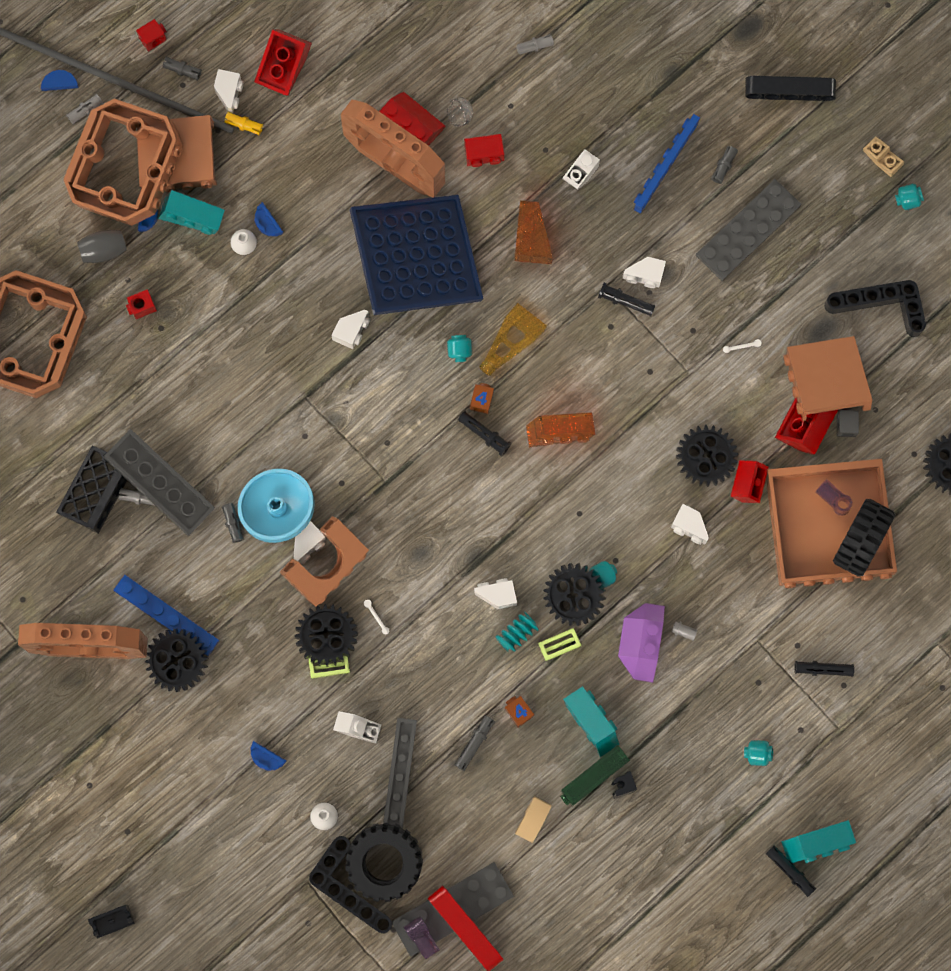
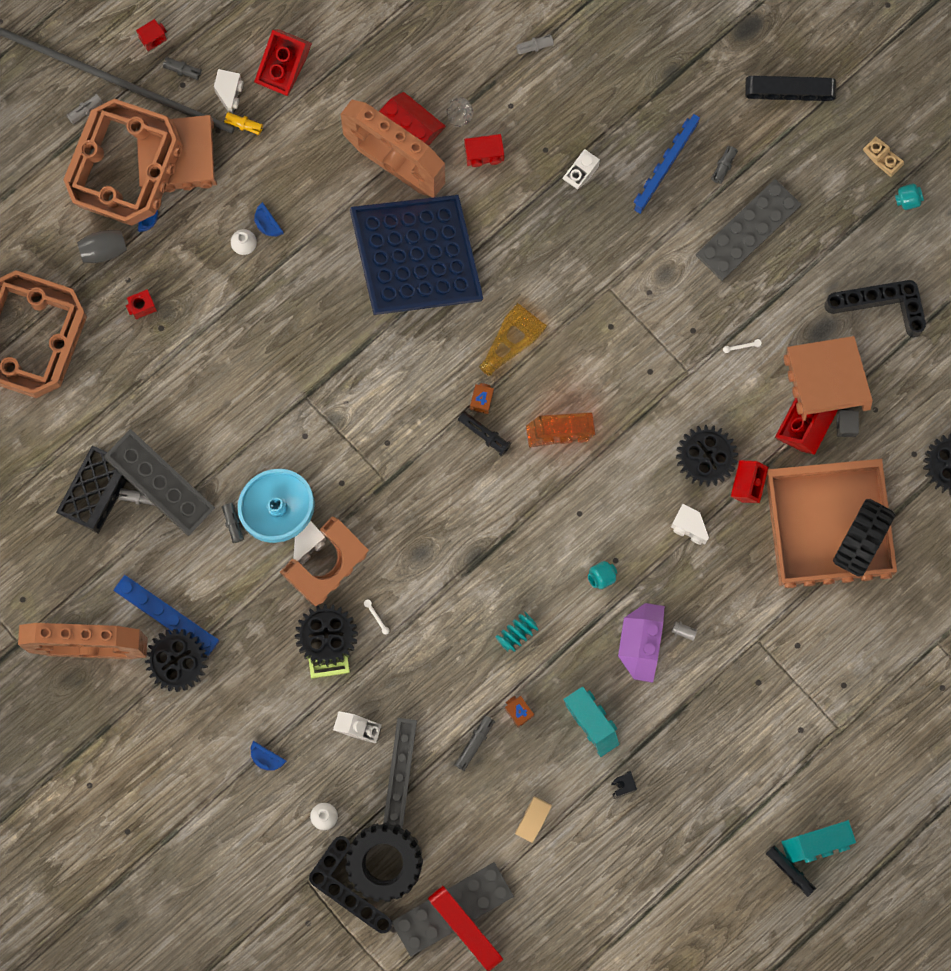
blue tile [41,70,79,91] -> none
black hinge [88,905,135,939] -> none
teal wedge [158,190,225,235] -> none
white slope [332,310,371,349] -> none
clear purple piece [404,916,440,959] -> none
teal head [447,335,472,362] -> none
white slope [474,578,517,609] -> none
clear orange wedge [514,200,553,264] -> none
yellowish green tile [538,628,581,661] -> none
black gear [543,563,606,626] -> none
clear green slope [560,745,630,807] -> none
black pin [598,282,655,317] -> none
white slope [623,257,666,288] -> none
teal head [744,740,773,766] -> none
black pin [794,661,854,677] -> none
piece [815,480,853,516] -> none

